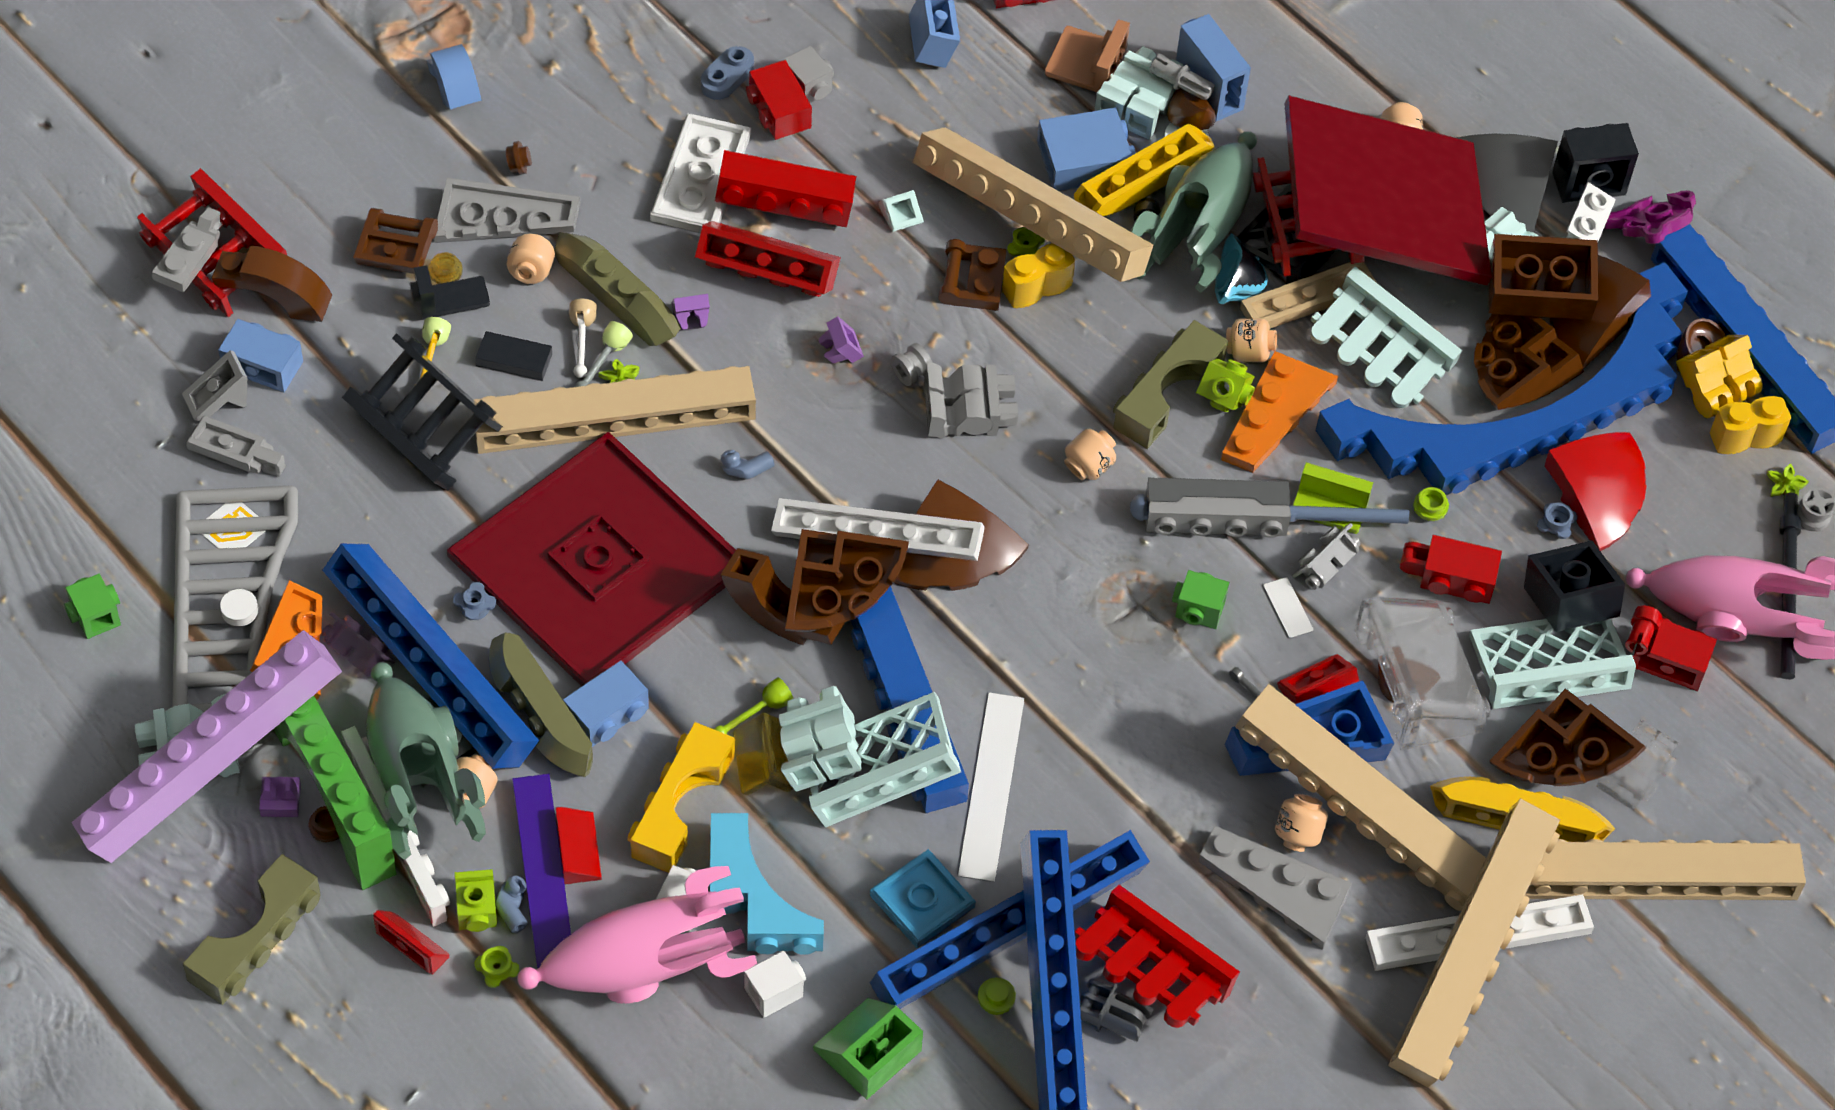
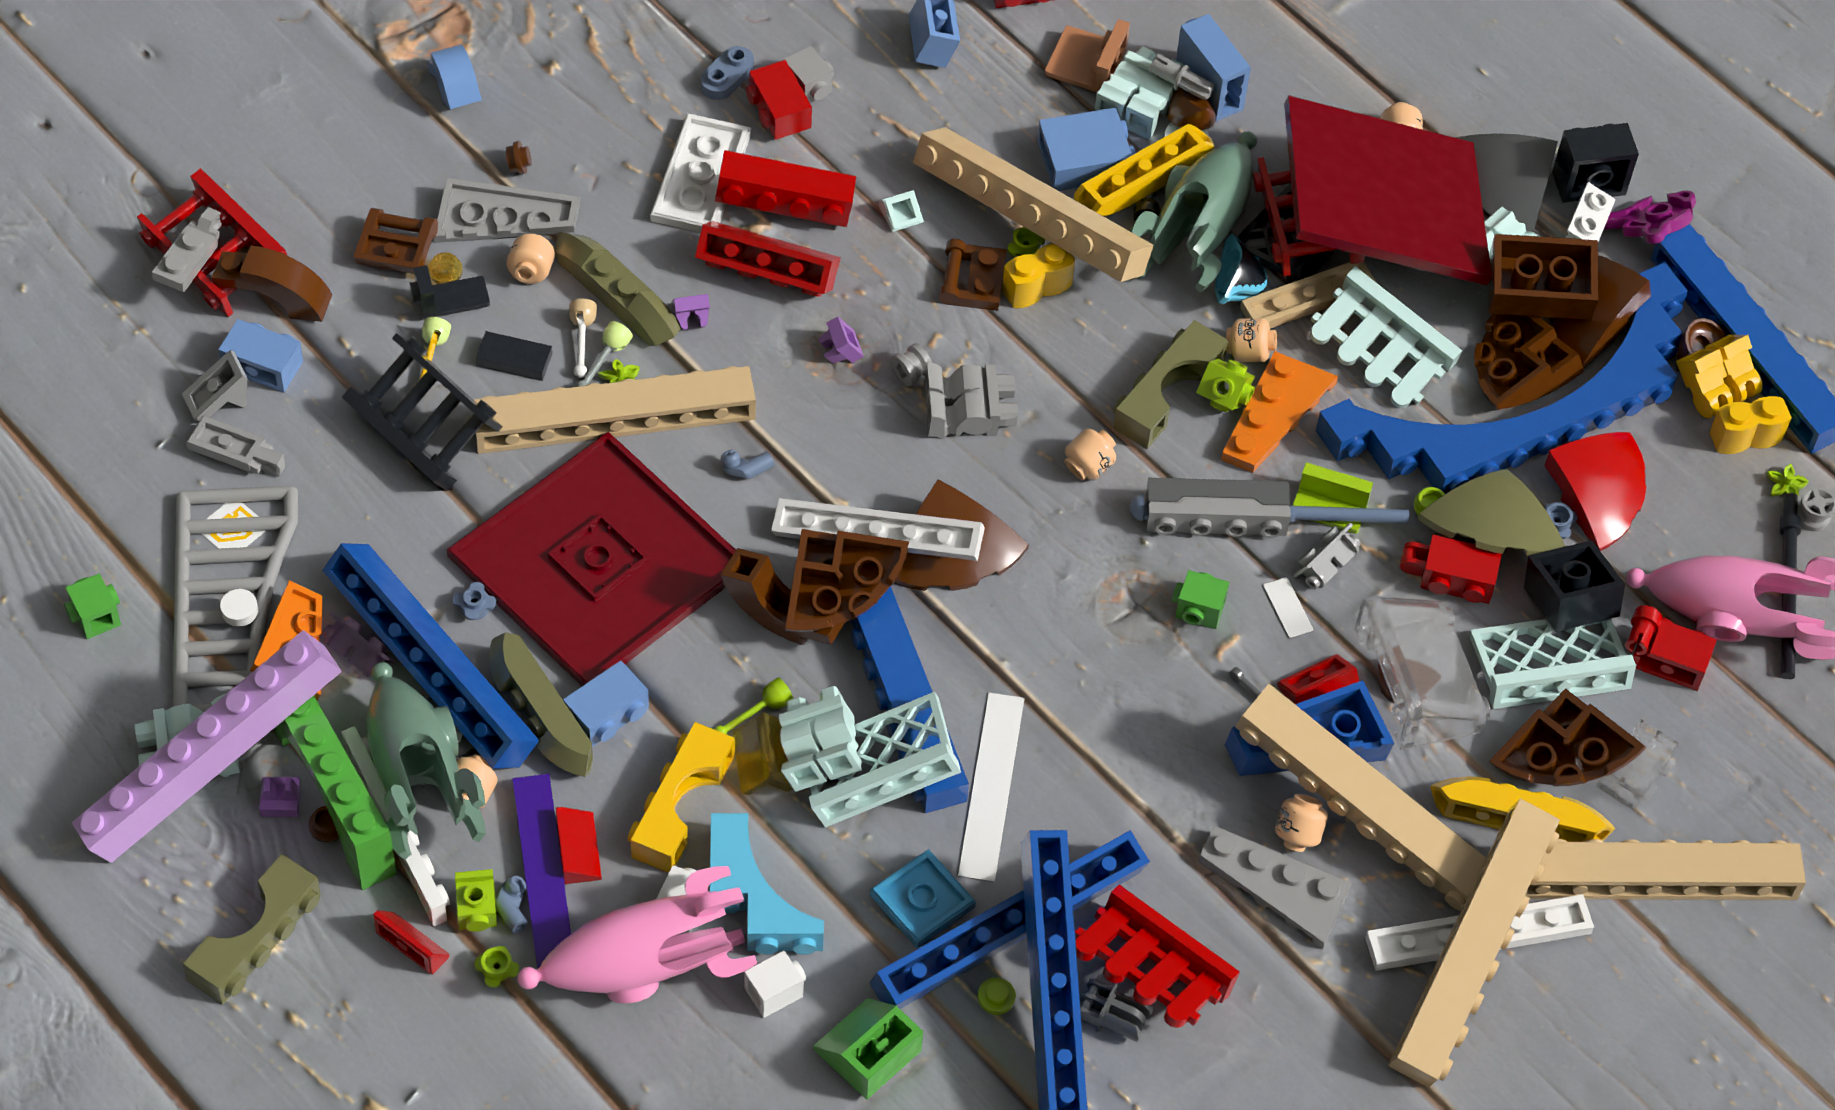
none -> olive brick [1418,469,1565,557]

